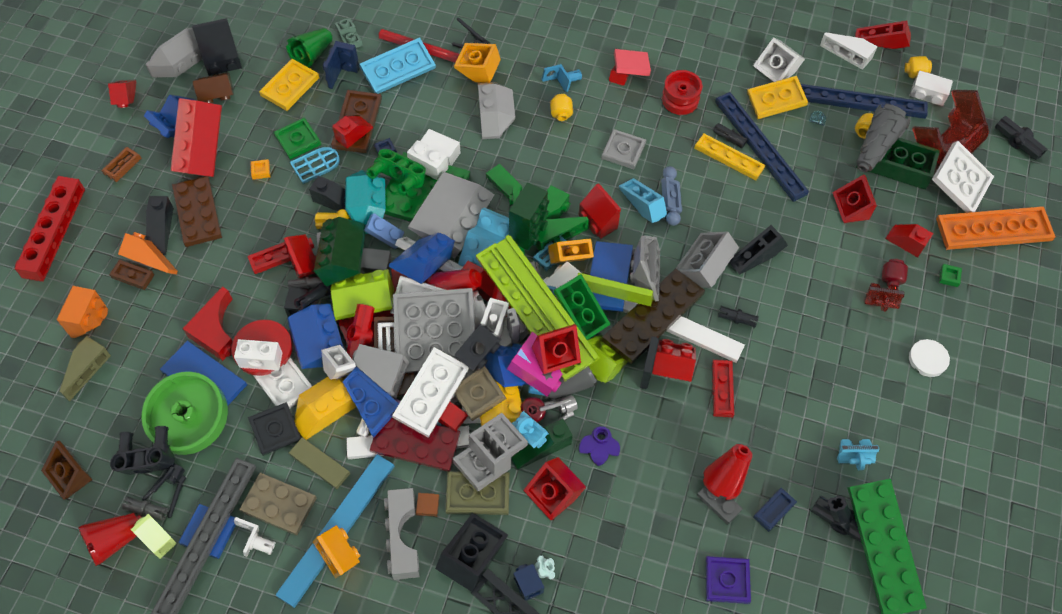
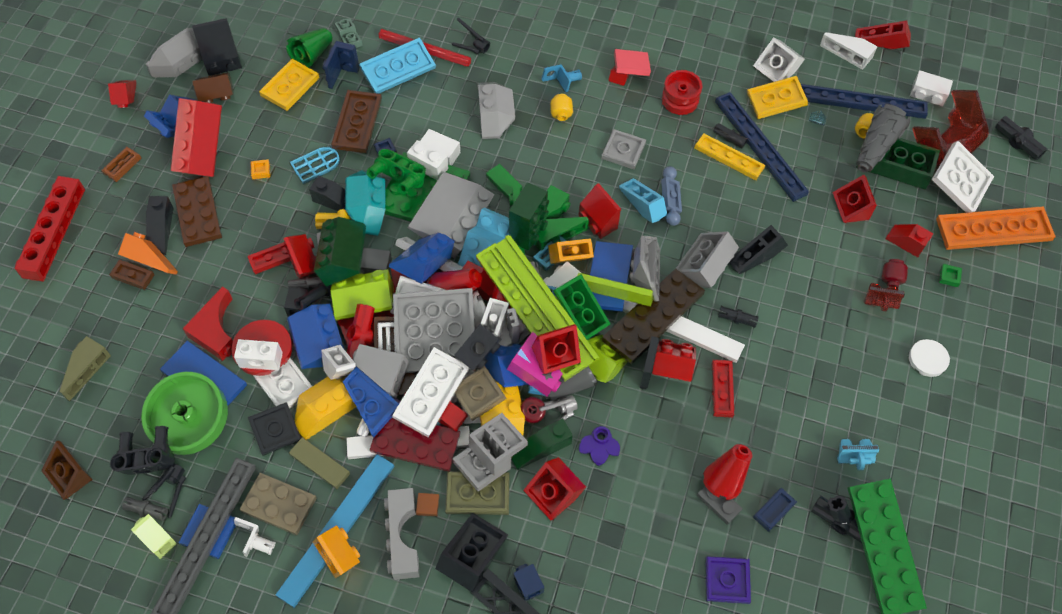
orange slope [57,286,108,338] -> none
red cone [78,513,141,566] -> none
green tile [273,117,321,160] -> none
red slope [332,116,373,149] -> none
medium blue plate [364,213,404,249] -> none
light orange slope [454,43,501,83] -> none
medium azure hips [512,411,549,448] -> none
light aqua plate [535,556,555,579] -> none
yellow head [904,56,932,79] -> none

